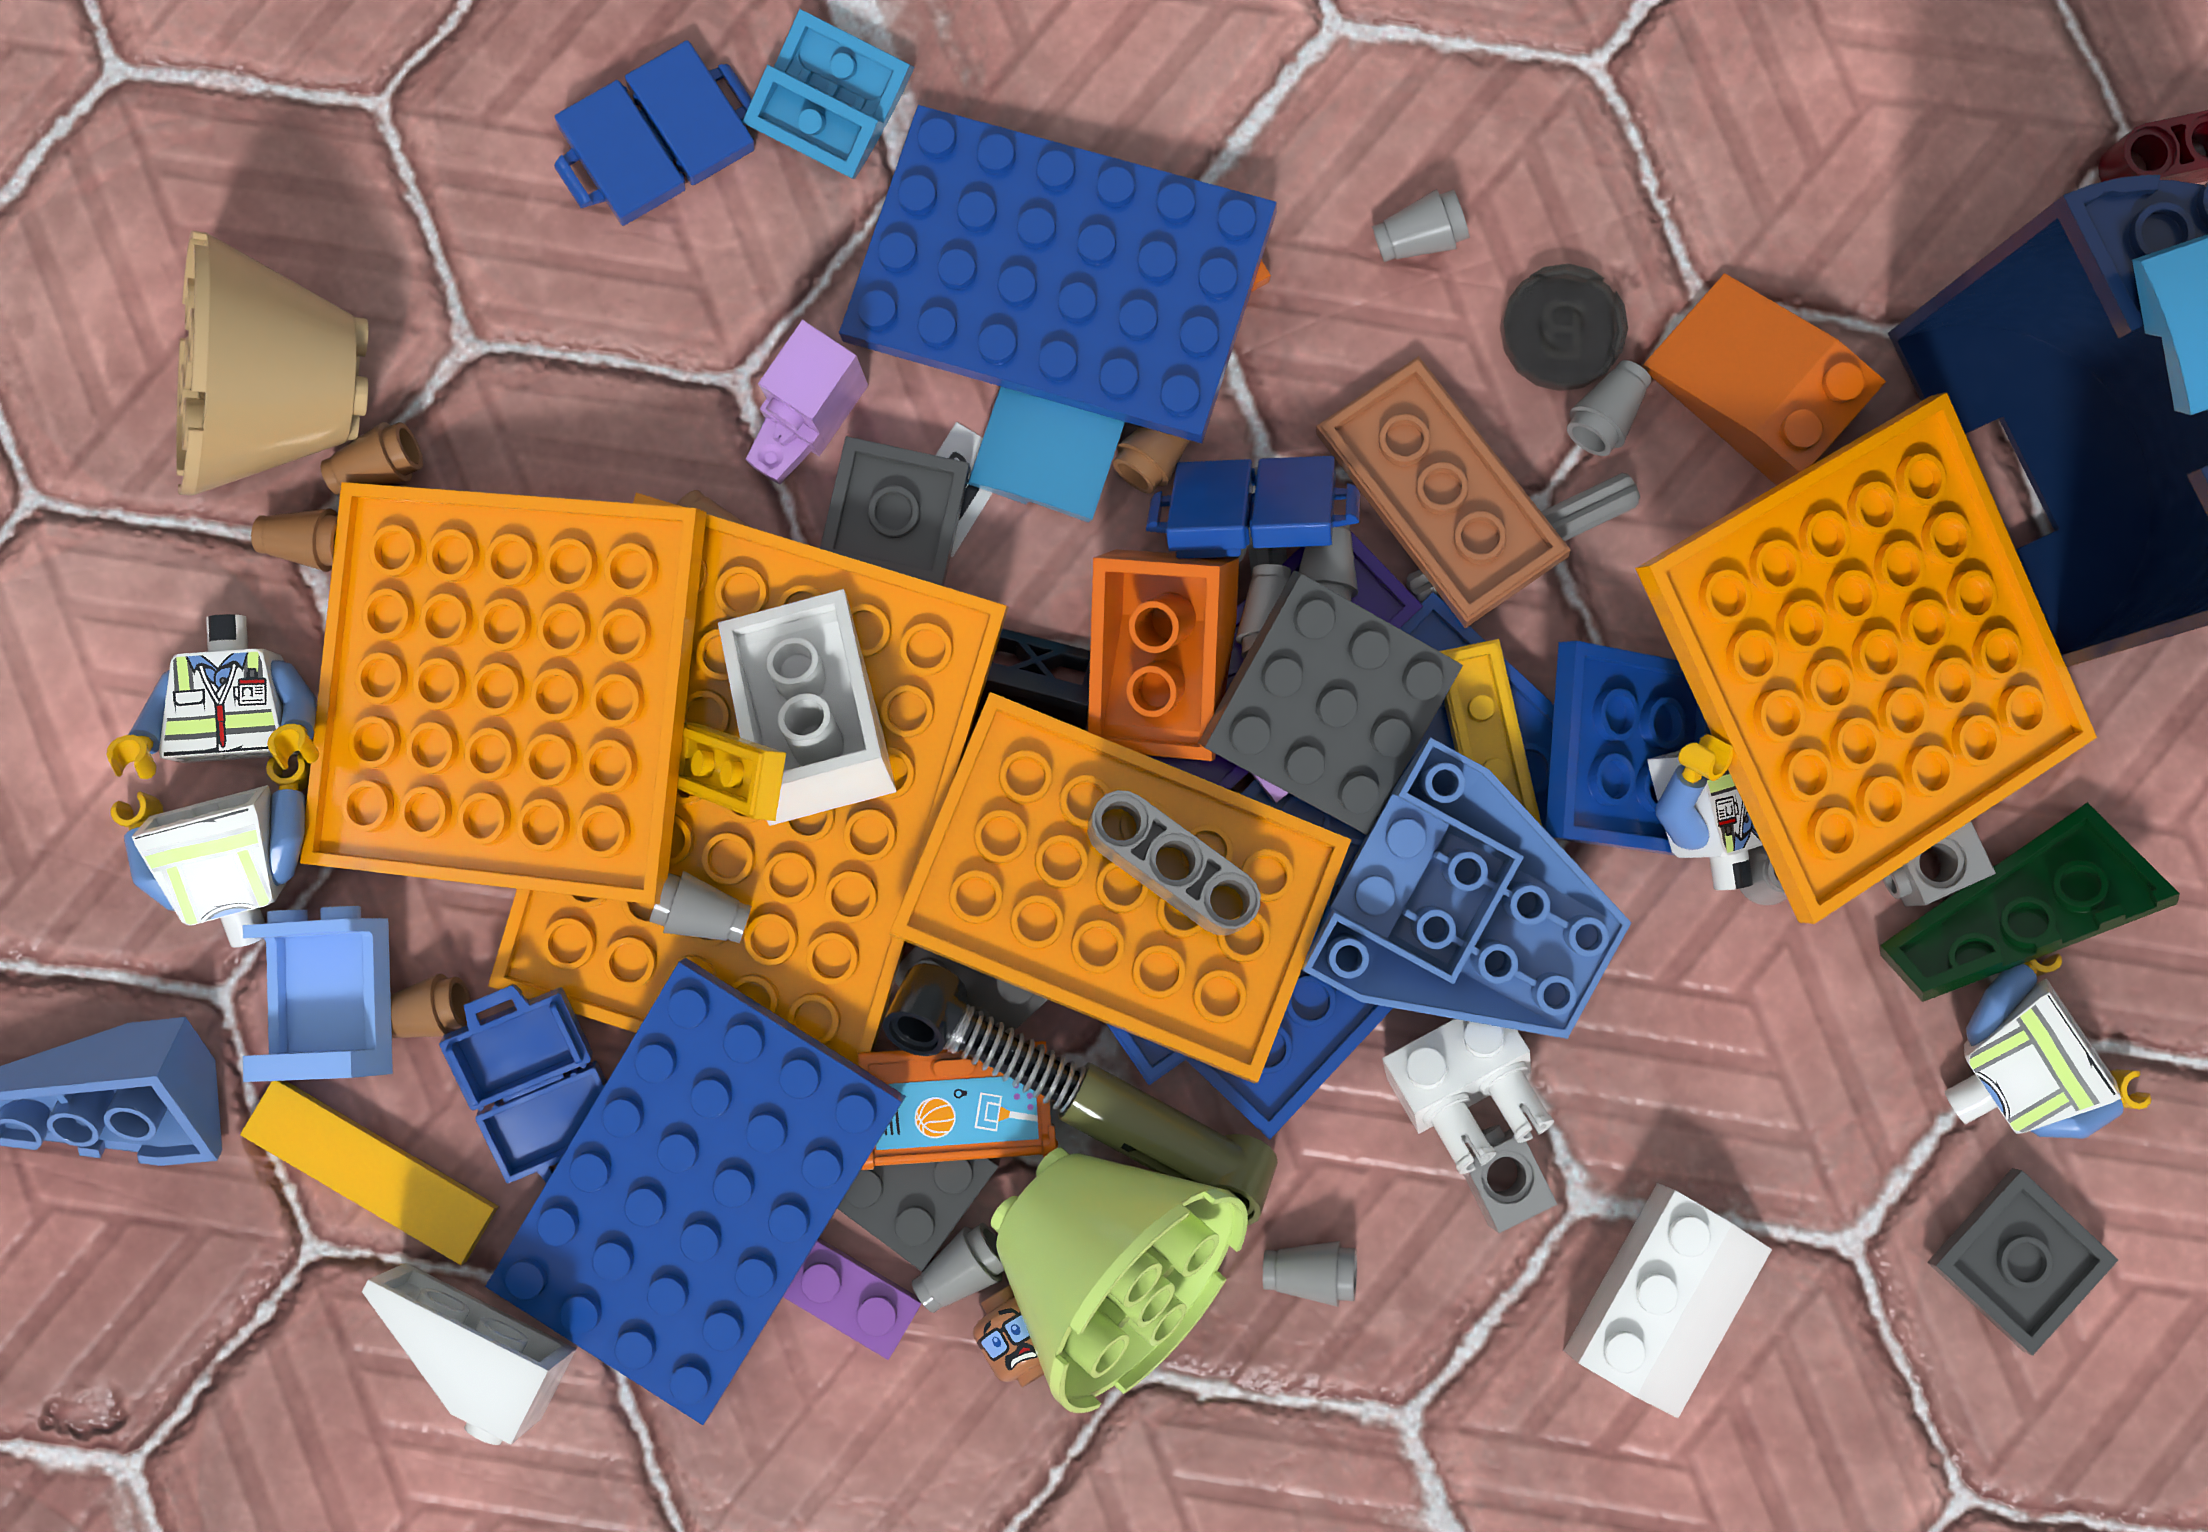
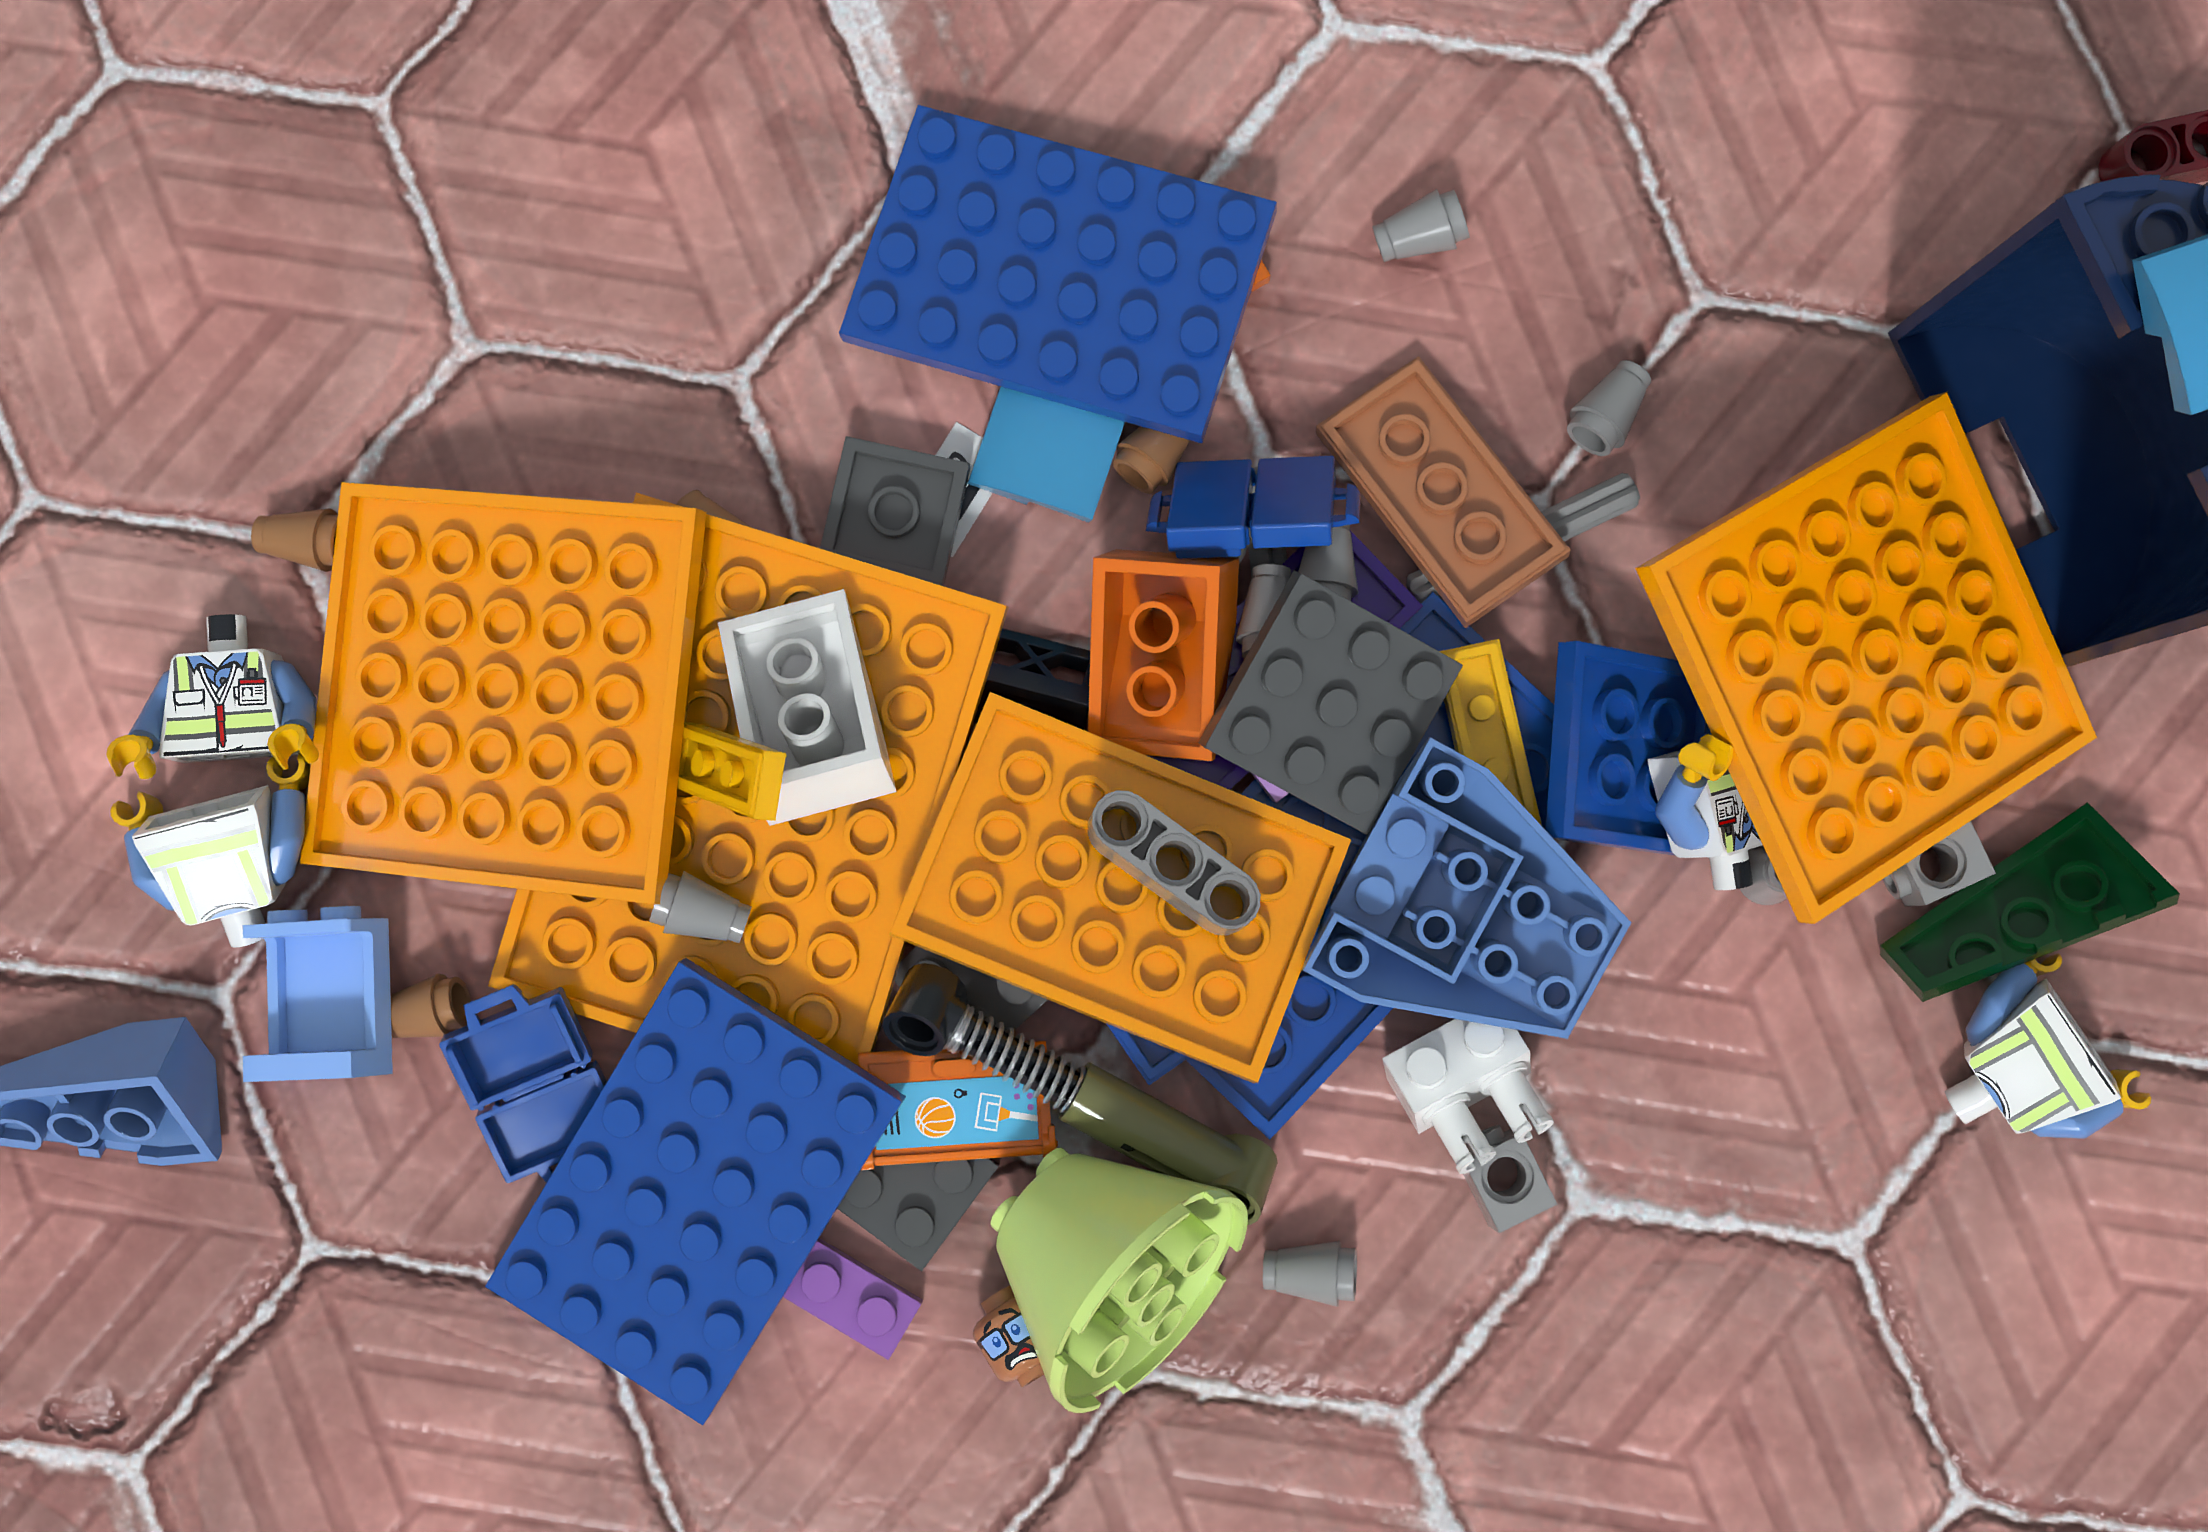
tan cone [176,231,368,495] -> none
yellow tile [240,1080,499,1265] -> none
medium nougat cone [320,422,423,495] -> none
white slope [362,1263,576,1445] -> none
blue piece [554,40,755,226] -> none
dark azure slope [742,9,915,179] -> none
lavender hinge [746,320,869,484] -> none
light grey cone [912,1223,1005,1313] -> none
clear smoke tile [1500,263,1628,391] -> none
white slope [1563,1183,1772,1418] -> none
orange slope [1641,273,1887,486] -> none
dark grey plate [1927,1168,2118,1356] -> none

